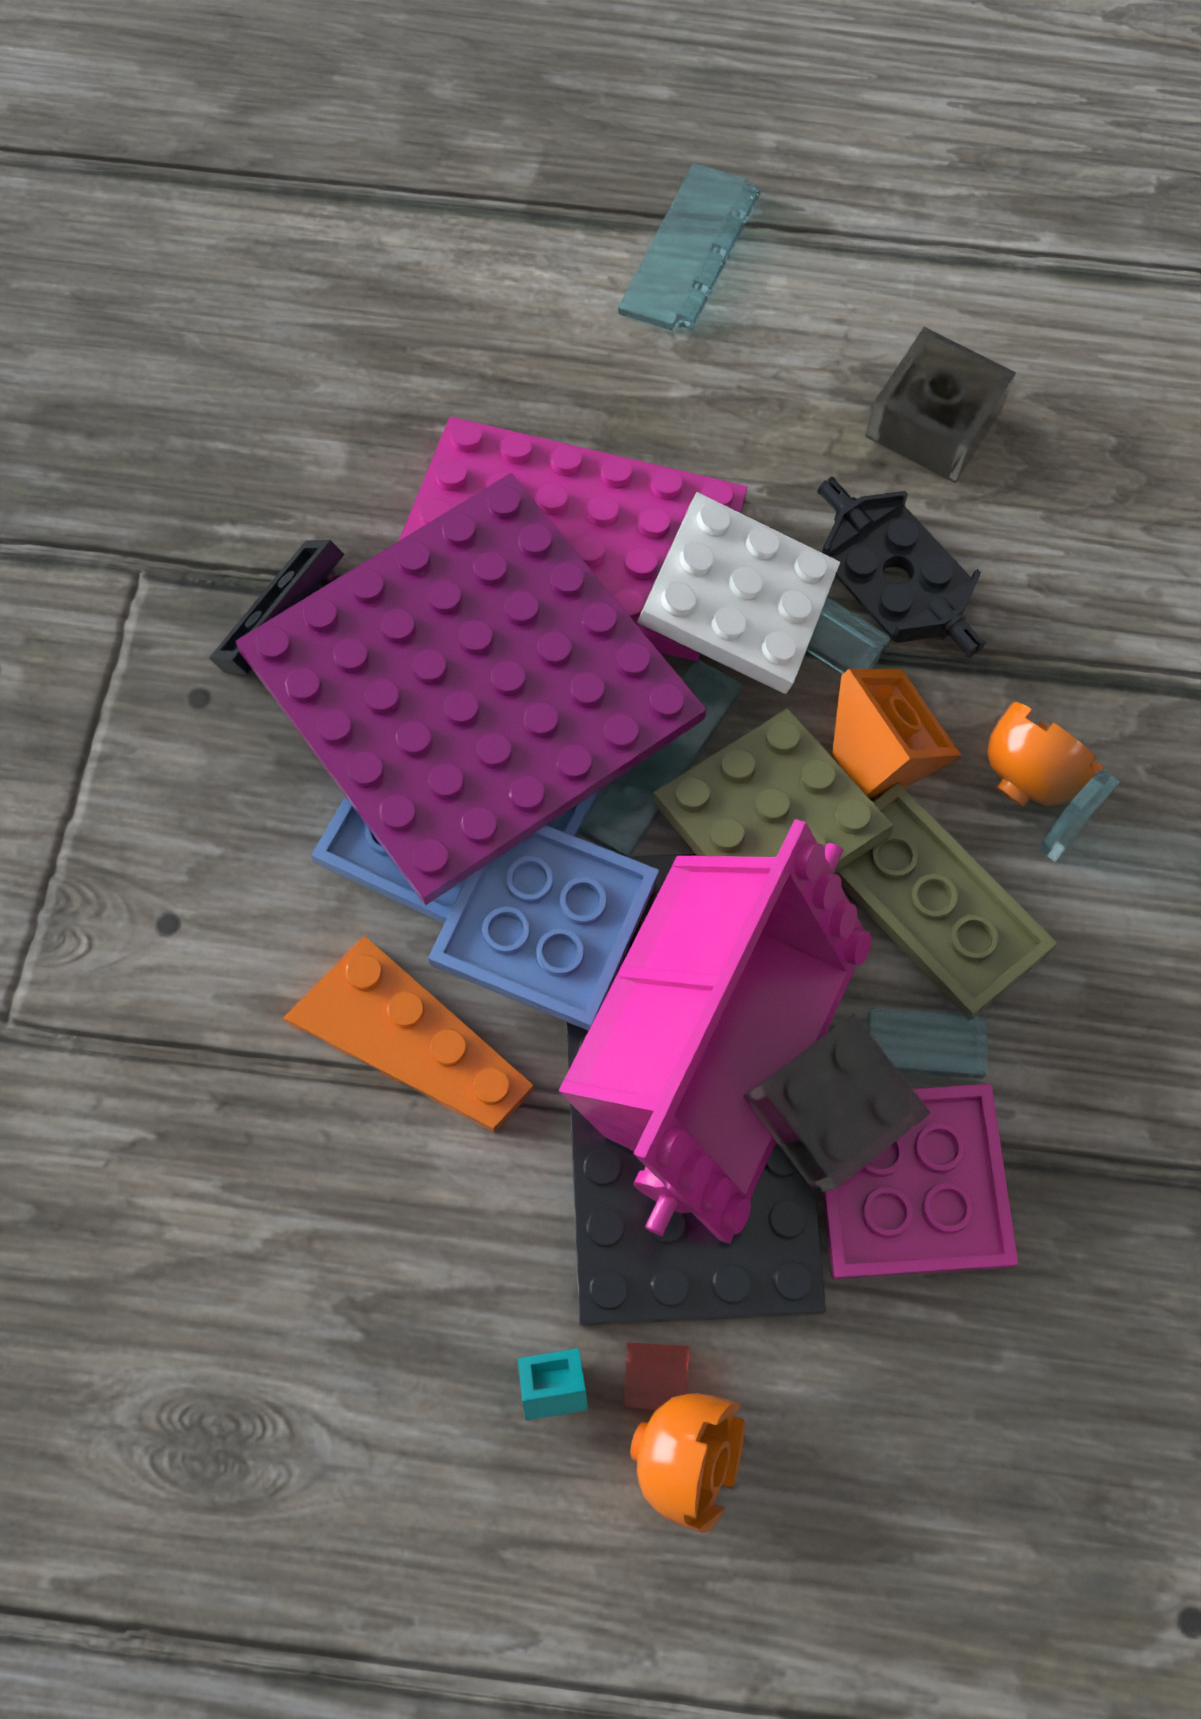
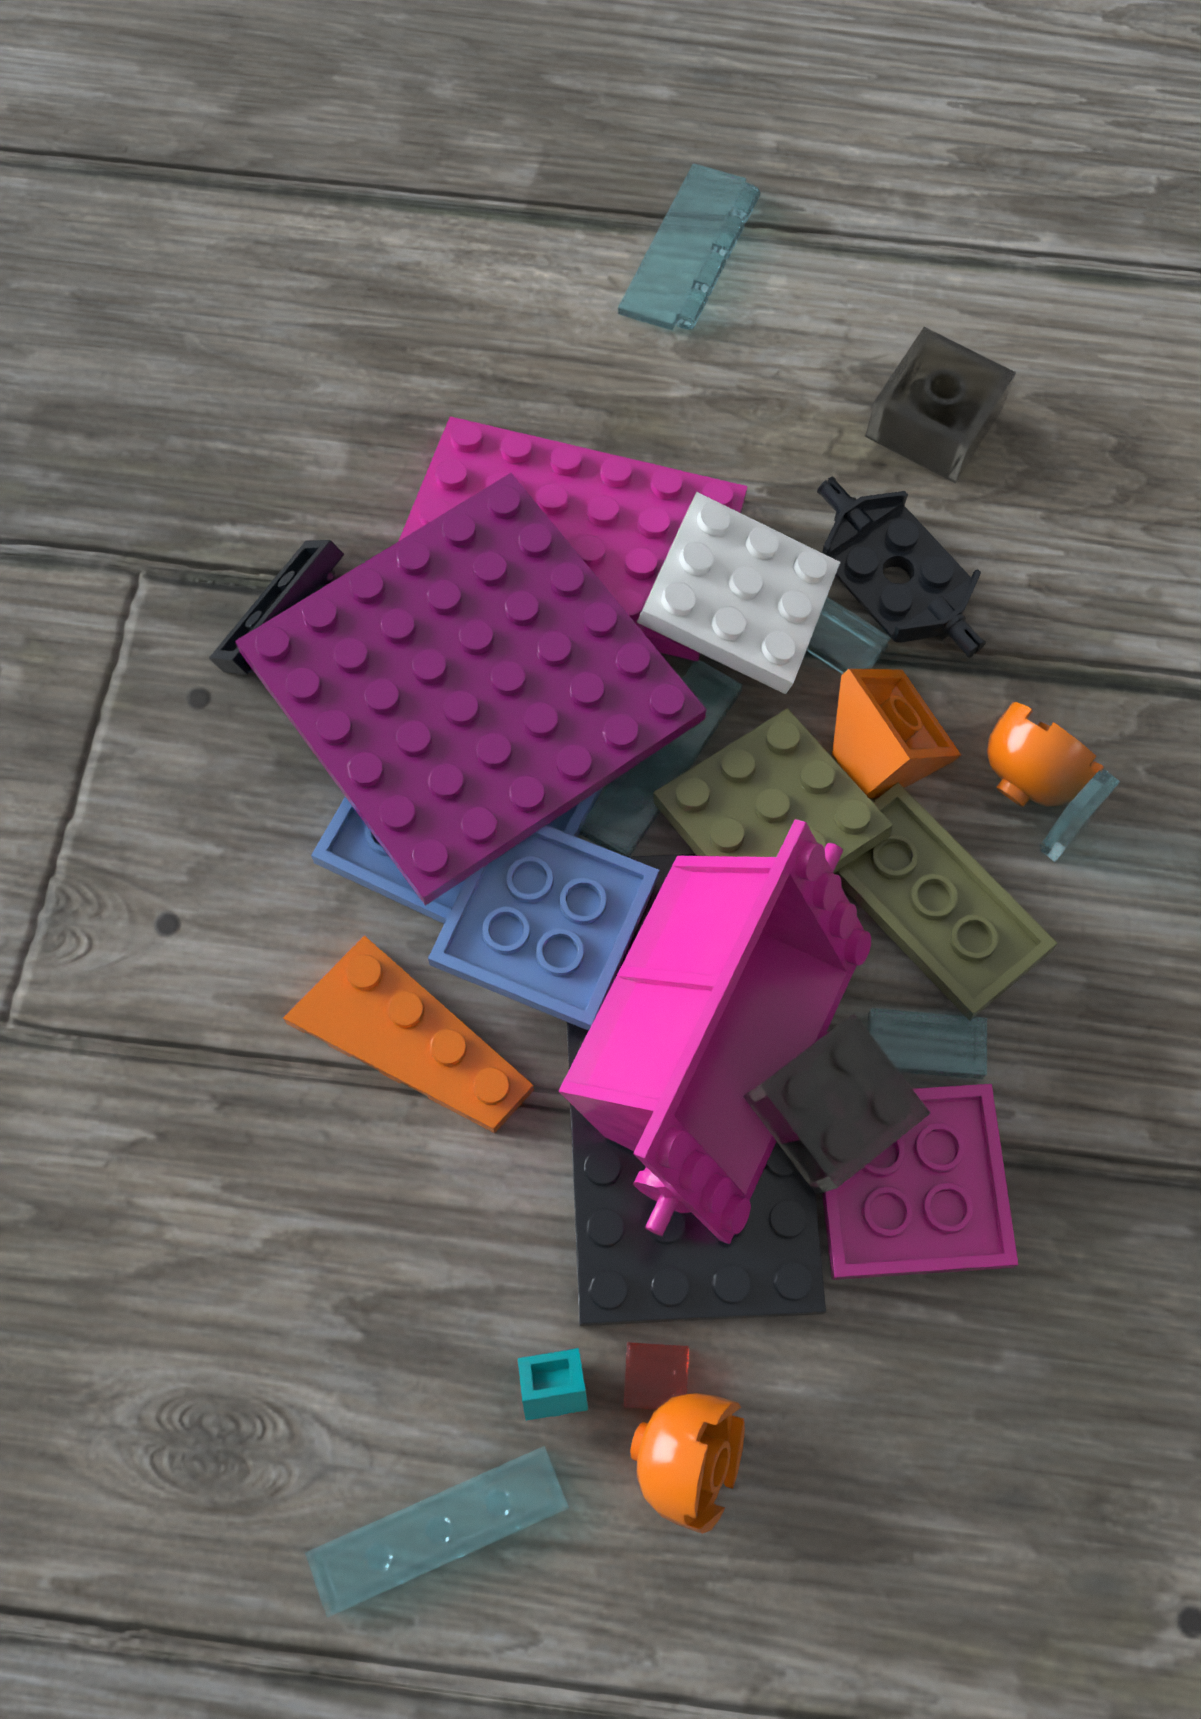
none -> clear light blue tile [305,1446,569,1617]

